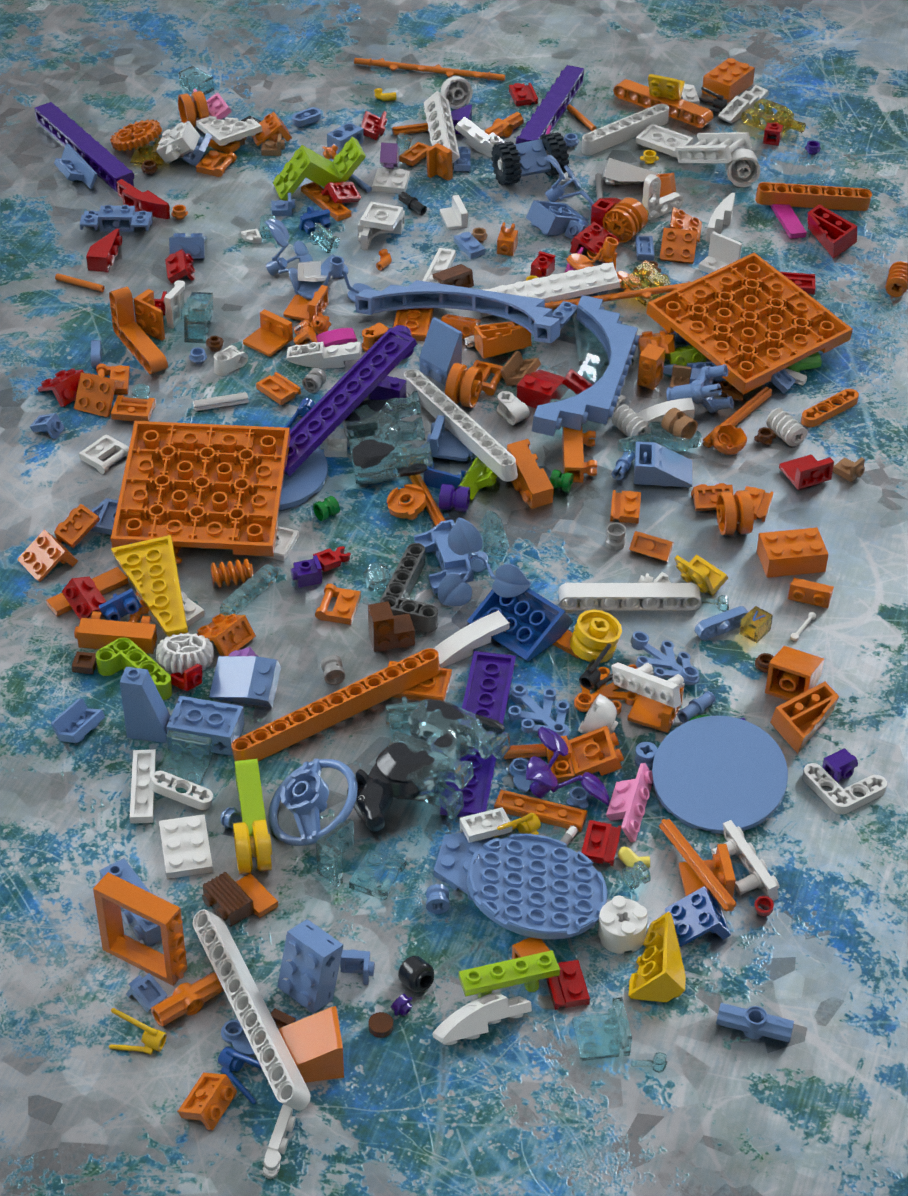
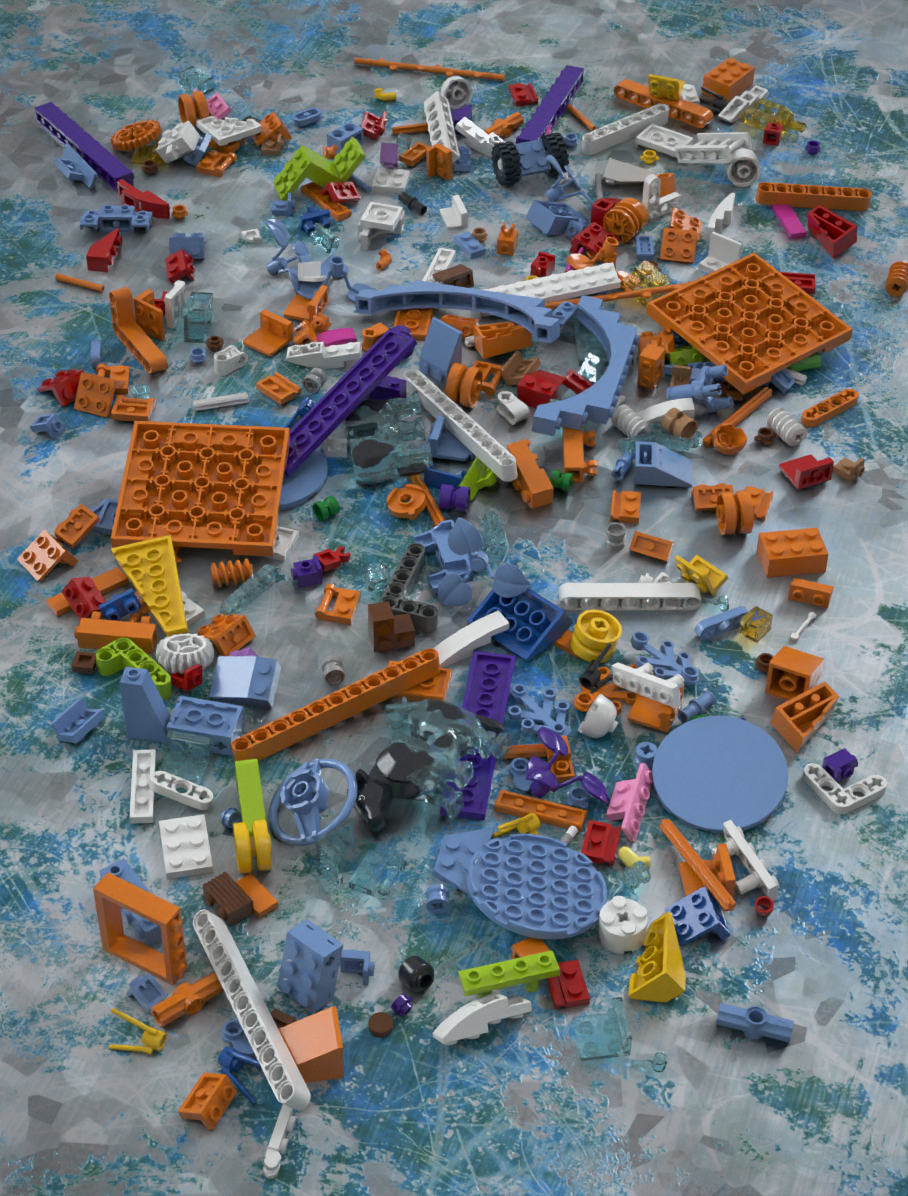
white plate [79,434,129,474] -> none
white bracket [460,807,512,843] -> none
orange plate [568,725,624,776] -> none

